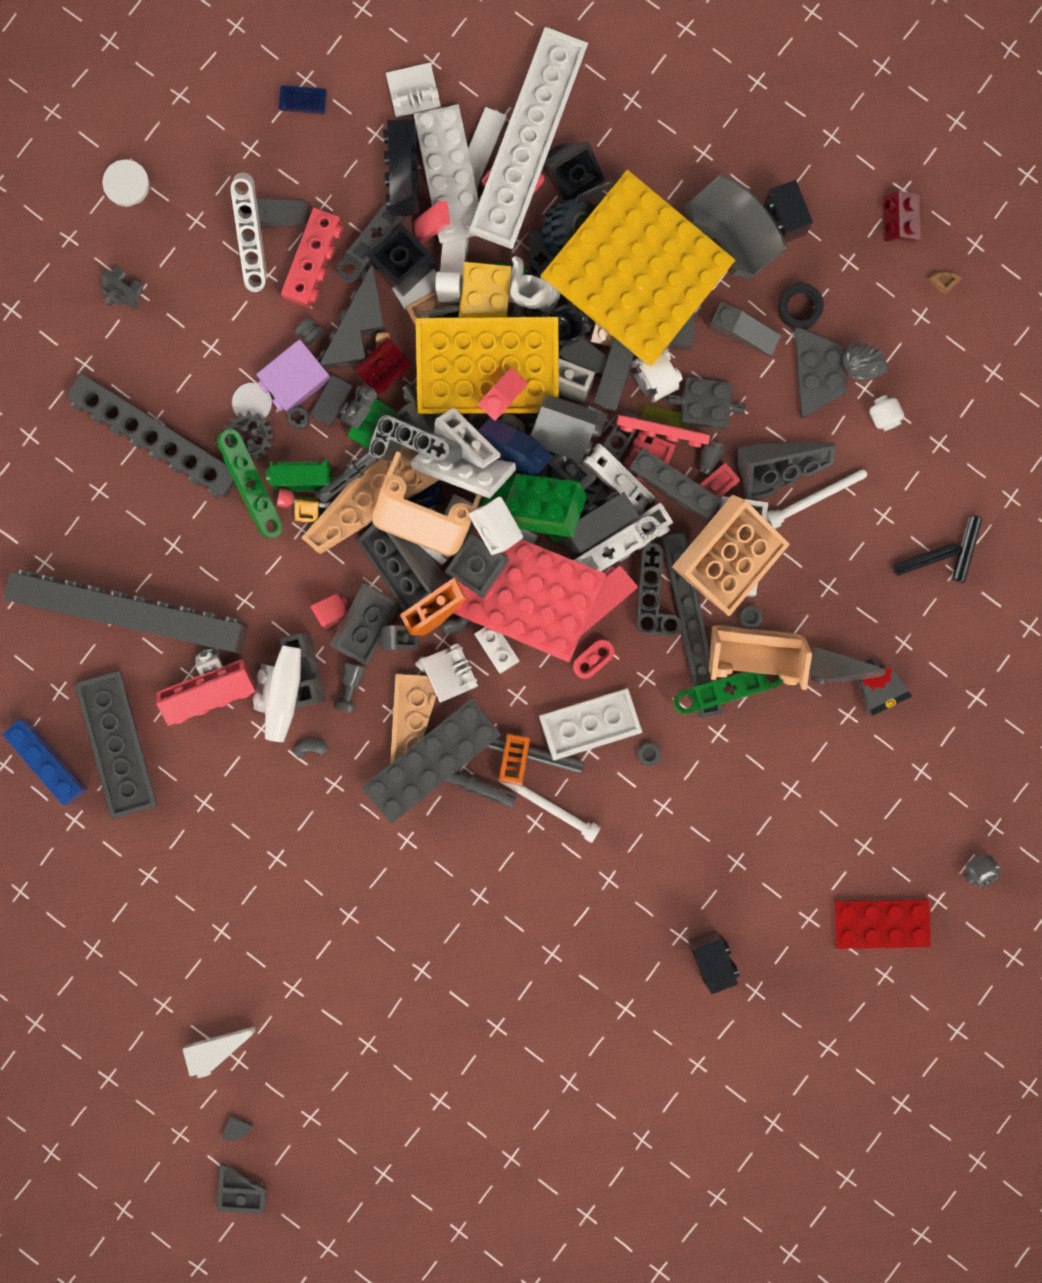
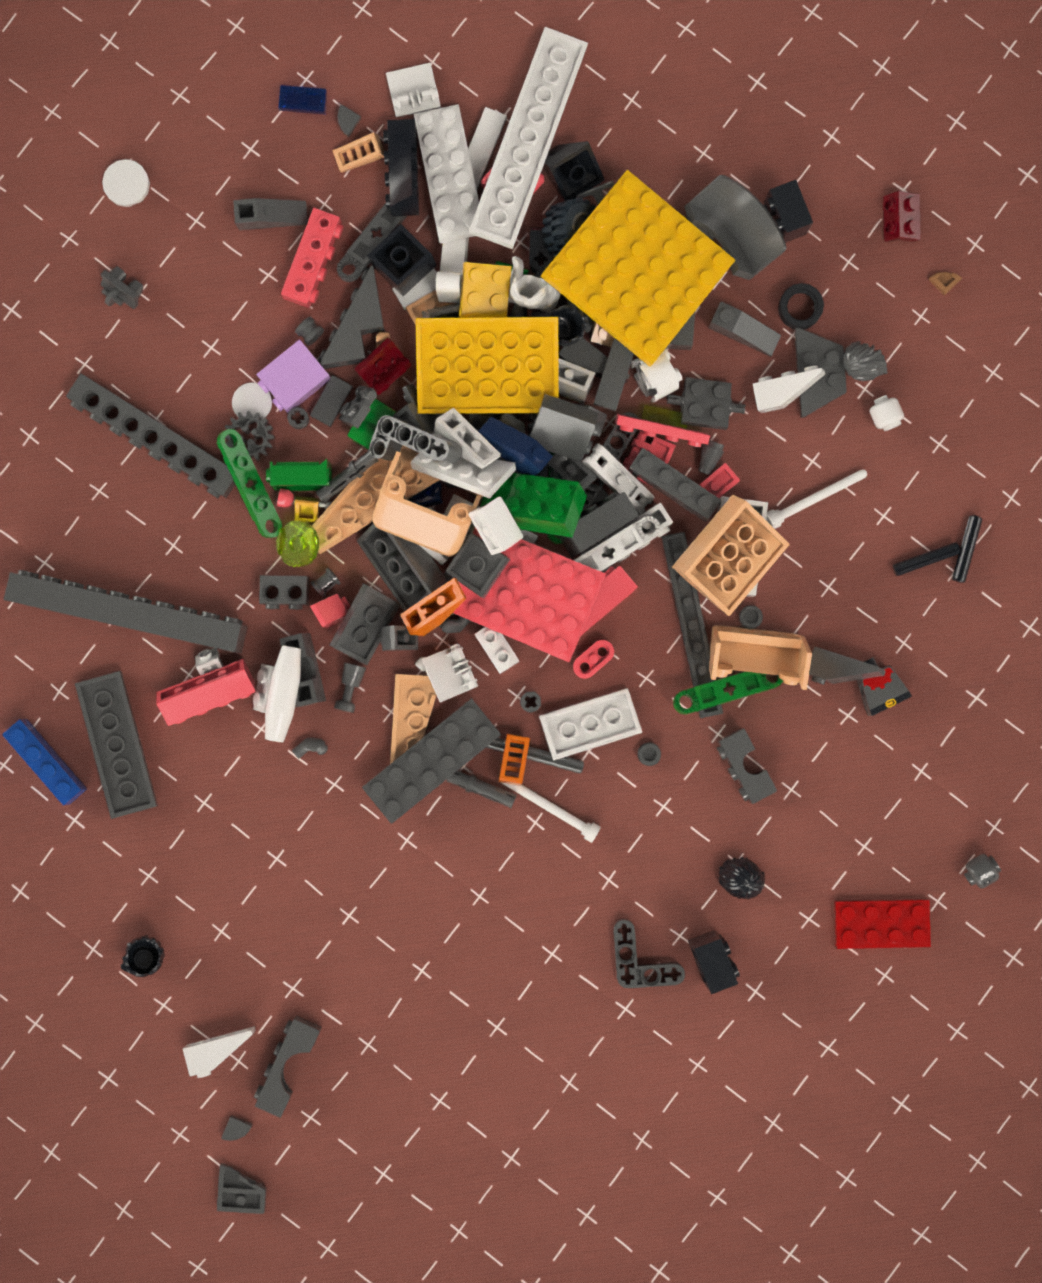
white beam [231,173,267,292] -> none
coral tile [413,201,450,244] -> none
coral slope [477,368,528,420] -> none
dark grey beam [636,543,681,637] -> none
dark grey wedge [737,443,836,500] -> none
none -> black hair [121,935,165,978]
none -> dark grey arch [254,1016,322,1118]
none -> dark grey brick [259,575,309,610]
none -> clear neon green tile [276,521,319,567]
none -> dark grey bush [310,568,341,598]
none -> light nougat slope [332,132,384,173]
none -> dark grey tile [338,104,361,138]
none -> dark grey bush [520,692,541,713]
none -> dark grey beam [613,919,685,988]
none -> dark grey arch [716,728,777,804]
none -> black hair [718,857,765,900]
none -> white slope [753,366,825,413]

